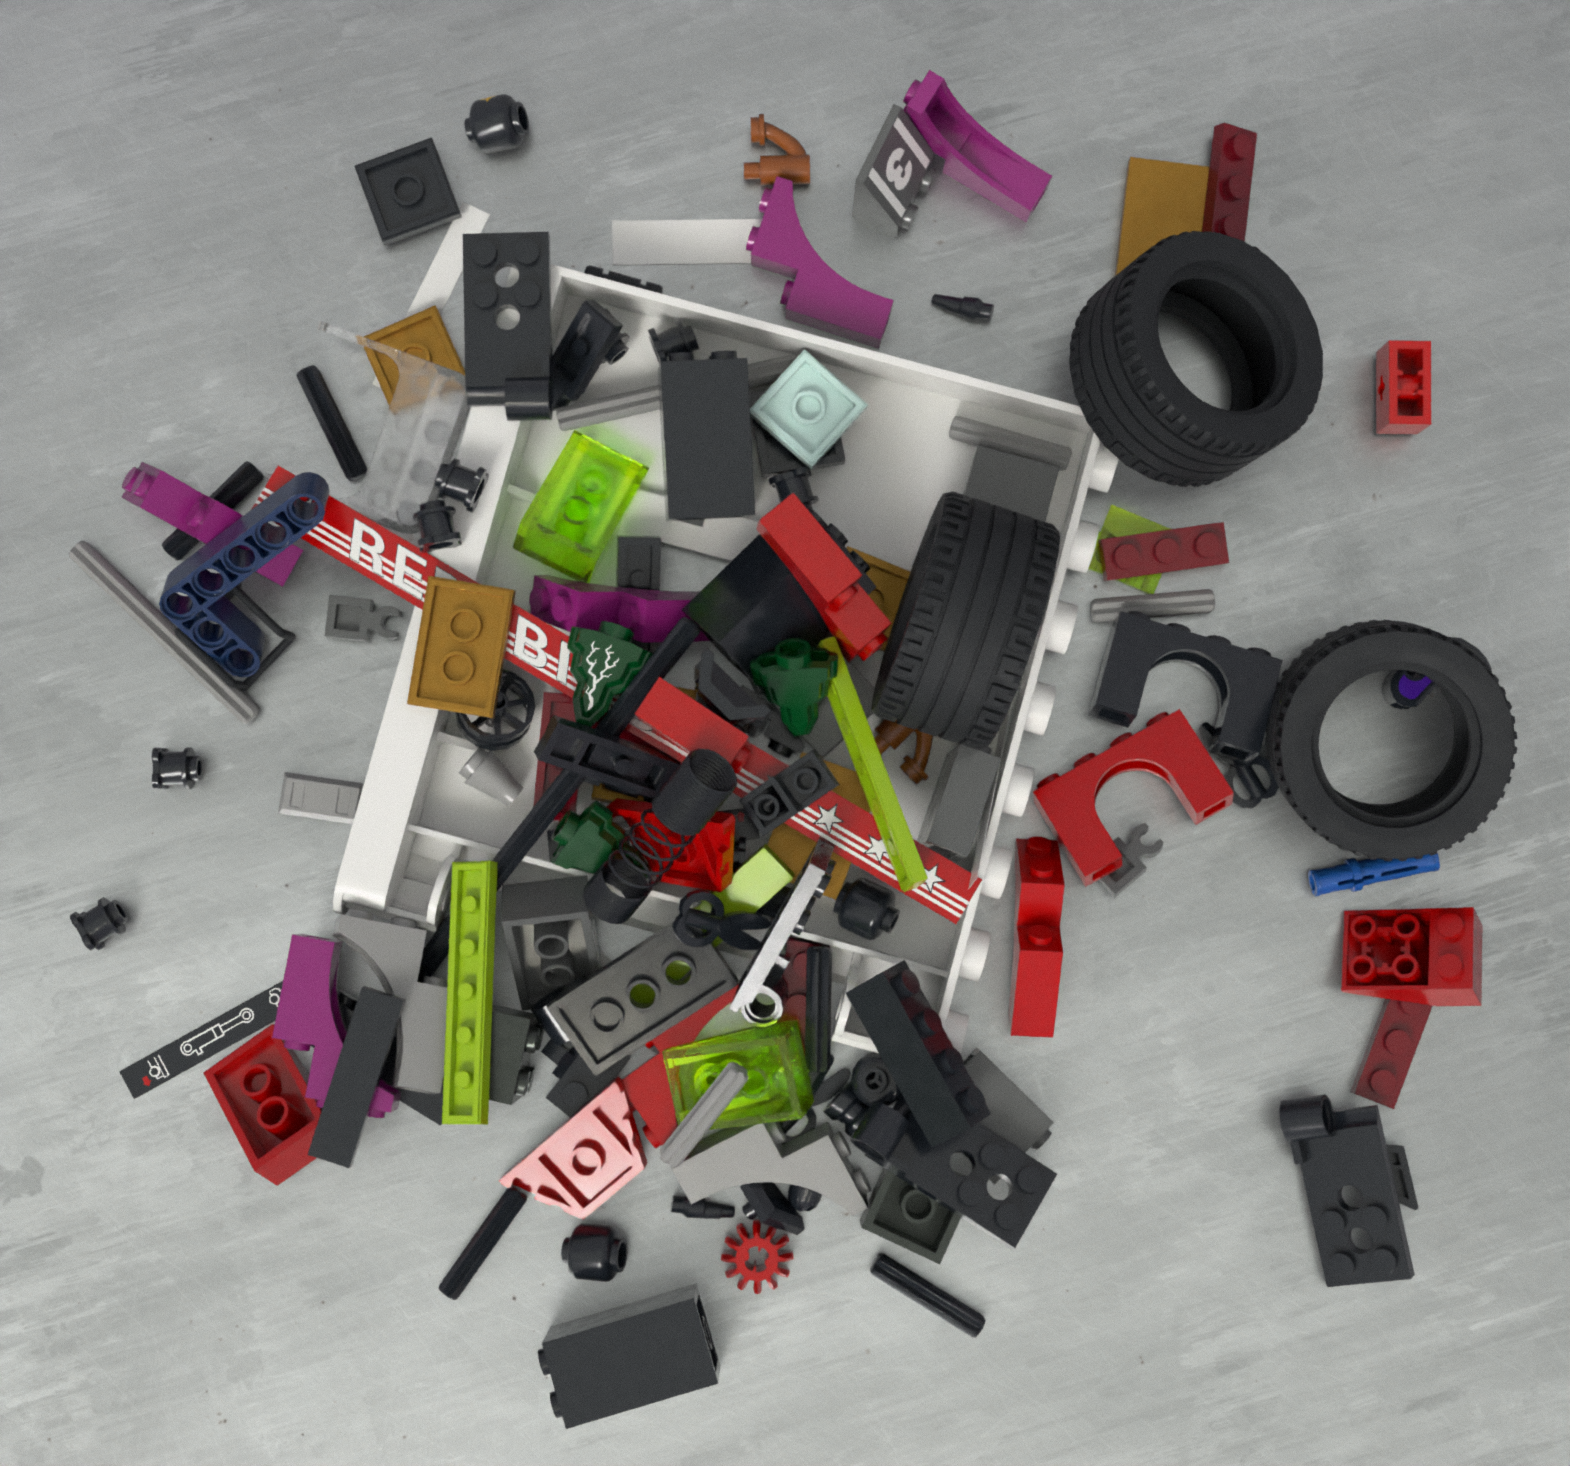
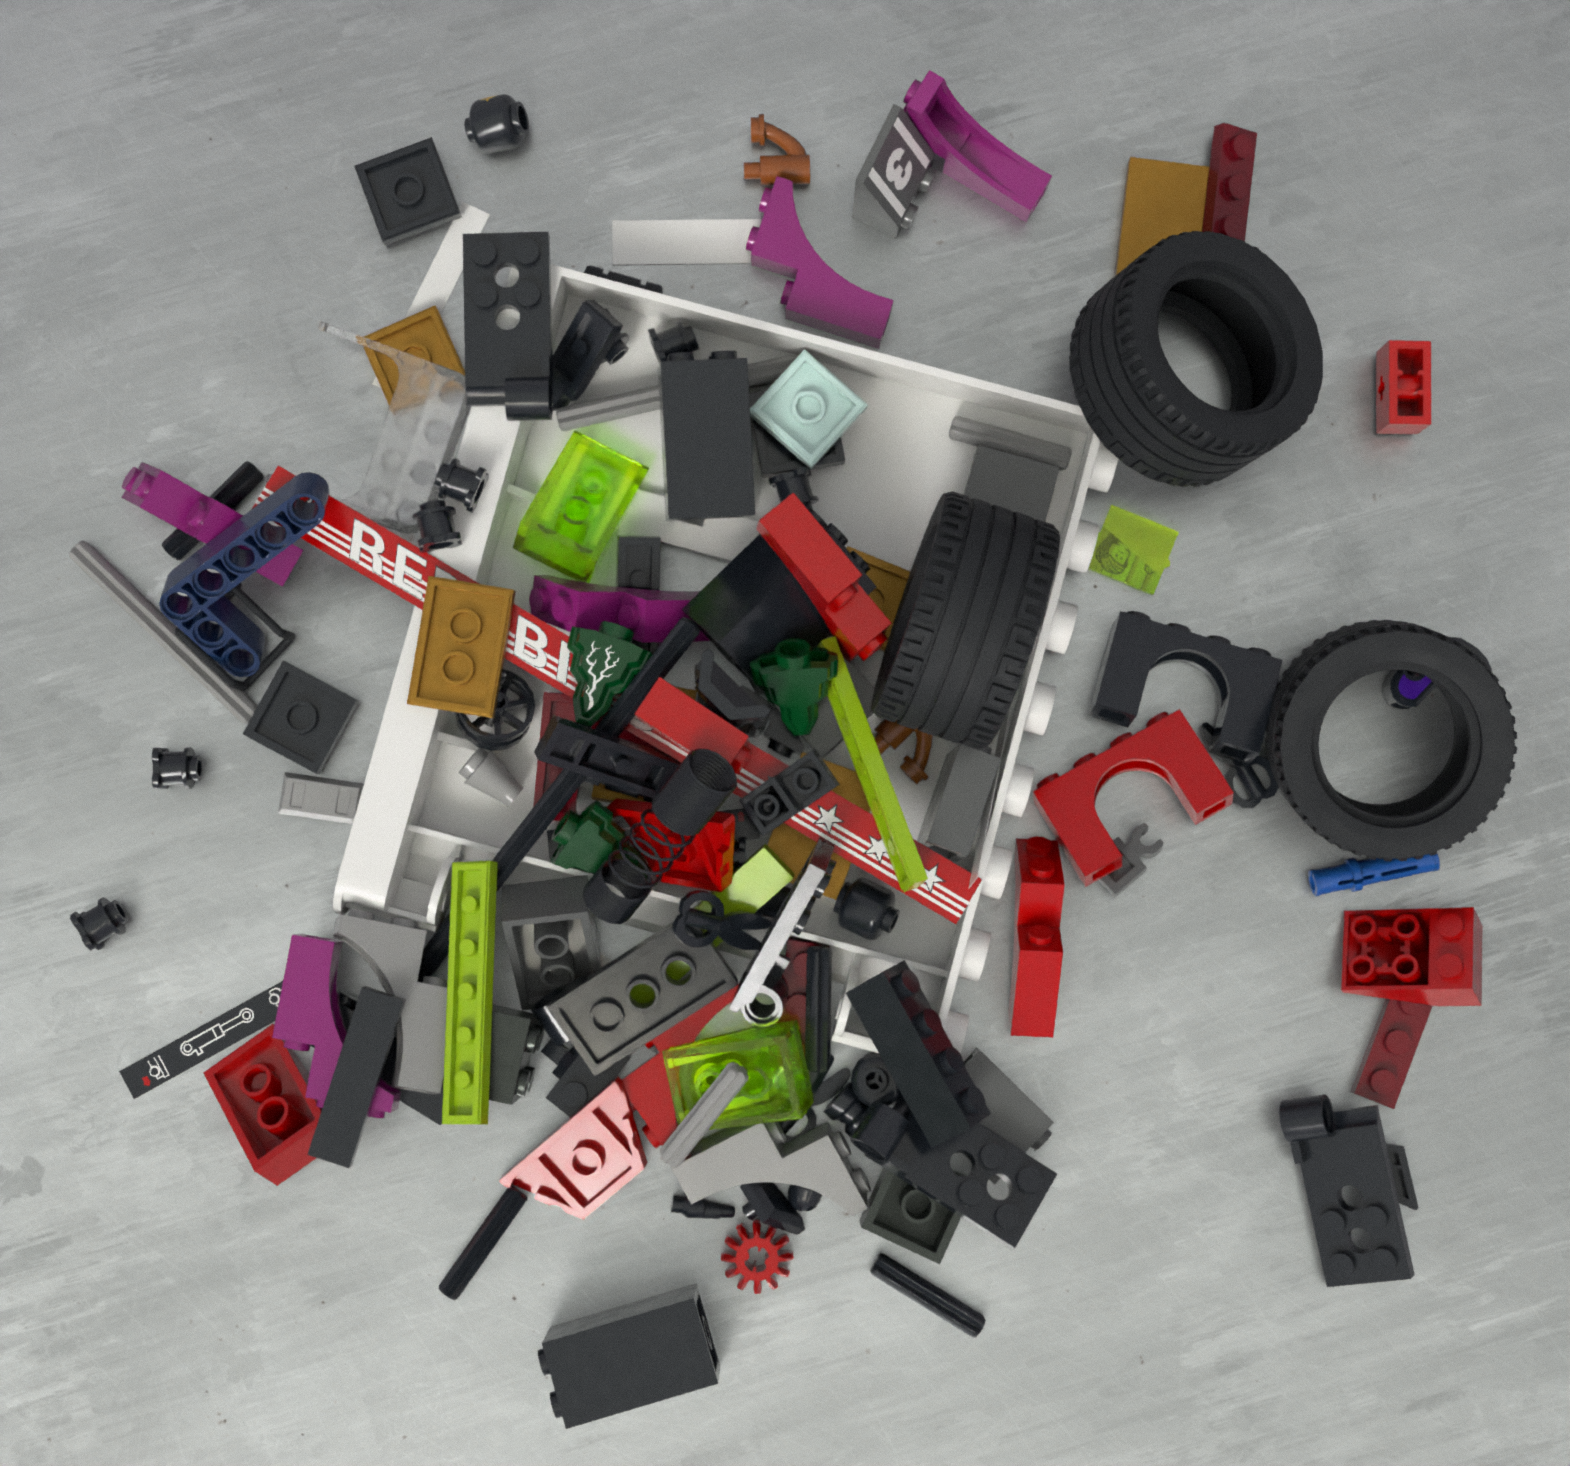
black axle [297,365,368,482] -> none
dark grey plate [324,595,402,642] -> none
black head [561,1223,628,1282] -> none
black piece [931,294,994,321] -> none
light grey axle [1090,589,1215,622] -> none
dark red plate [1098,522,1229,581] -> none
none -> black plate [243,660,359,775]

